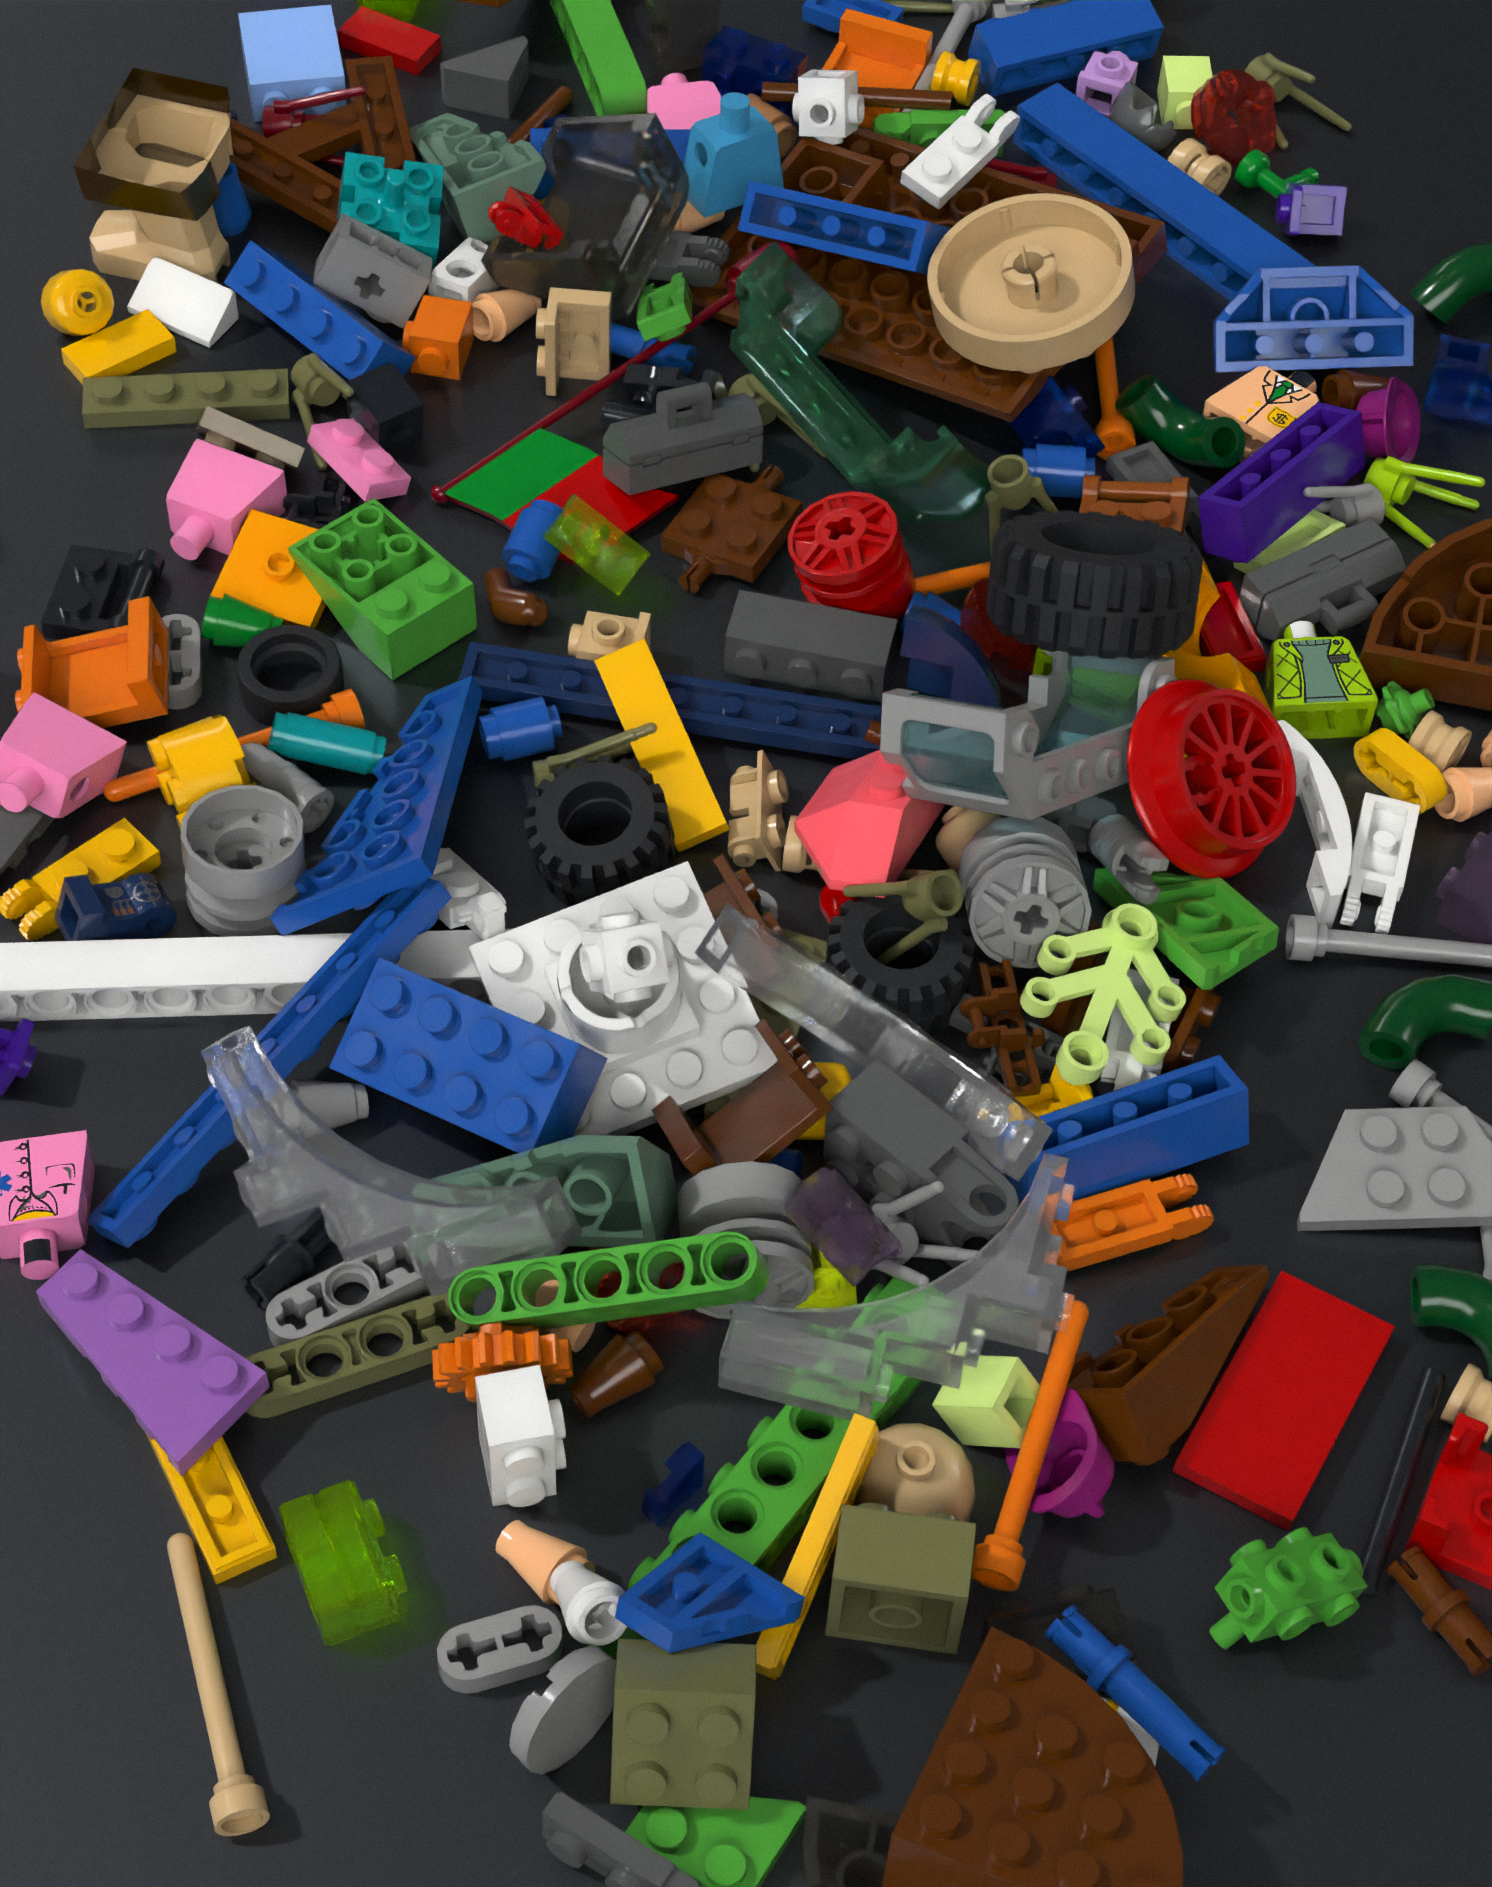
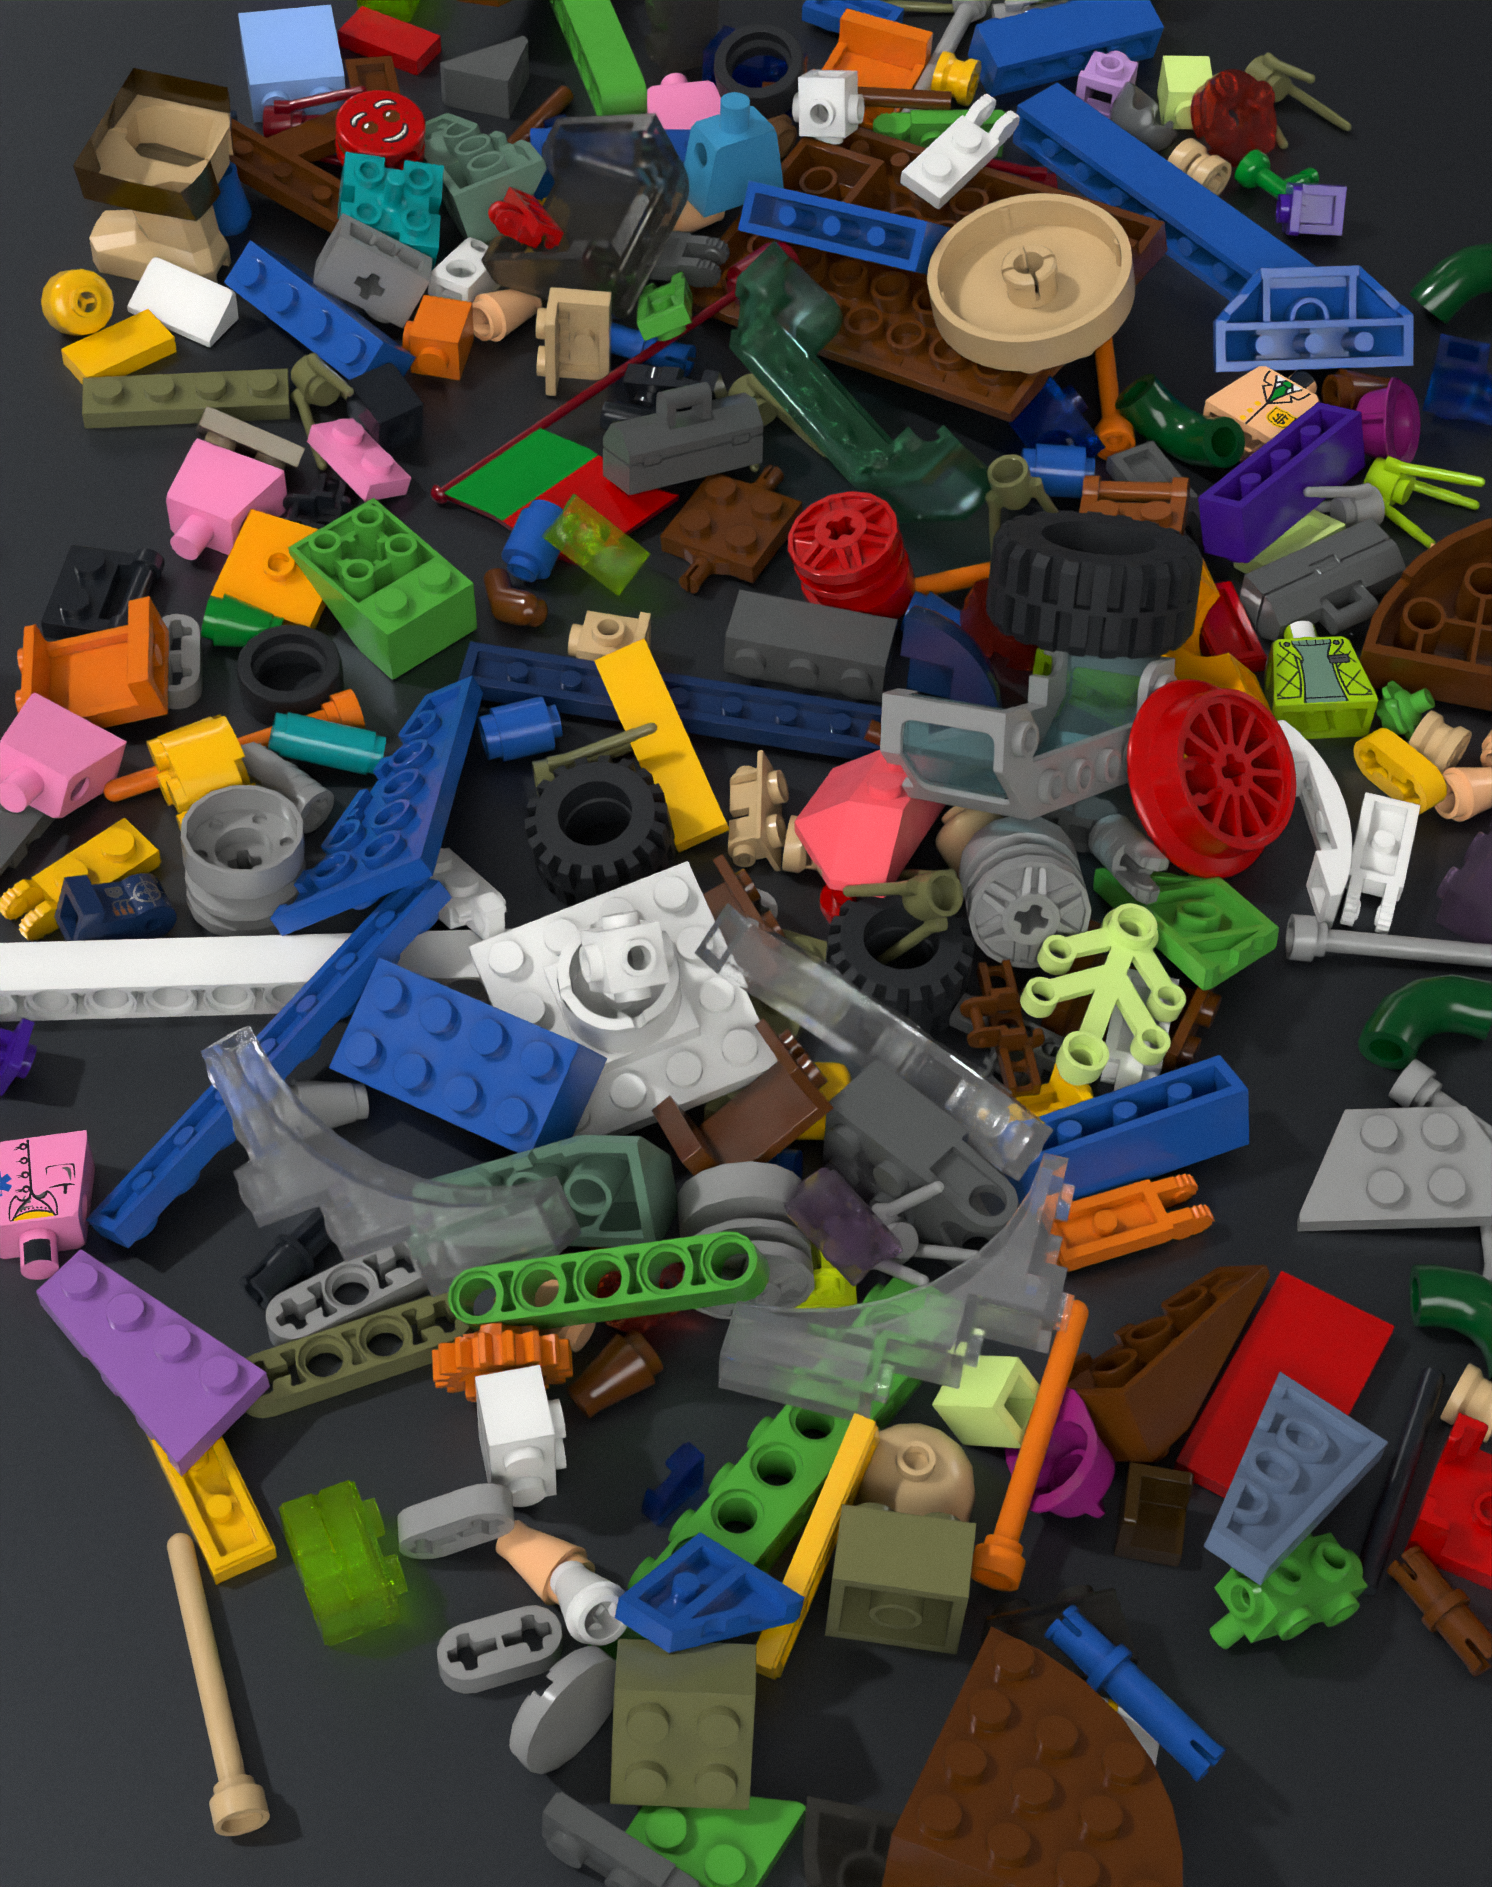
none -> red head [335,90,426,170]
none -> light grey beam [397,1483,514,1560]
none -> black tyre [714,24,806,119]
none -> dark brown panel [1114,1462,1194,1567]
none -> sand blue wing [1204,1372,1388,1585]

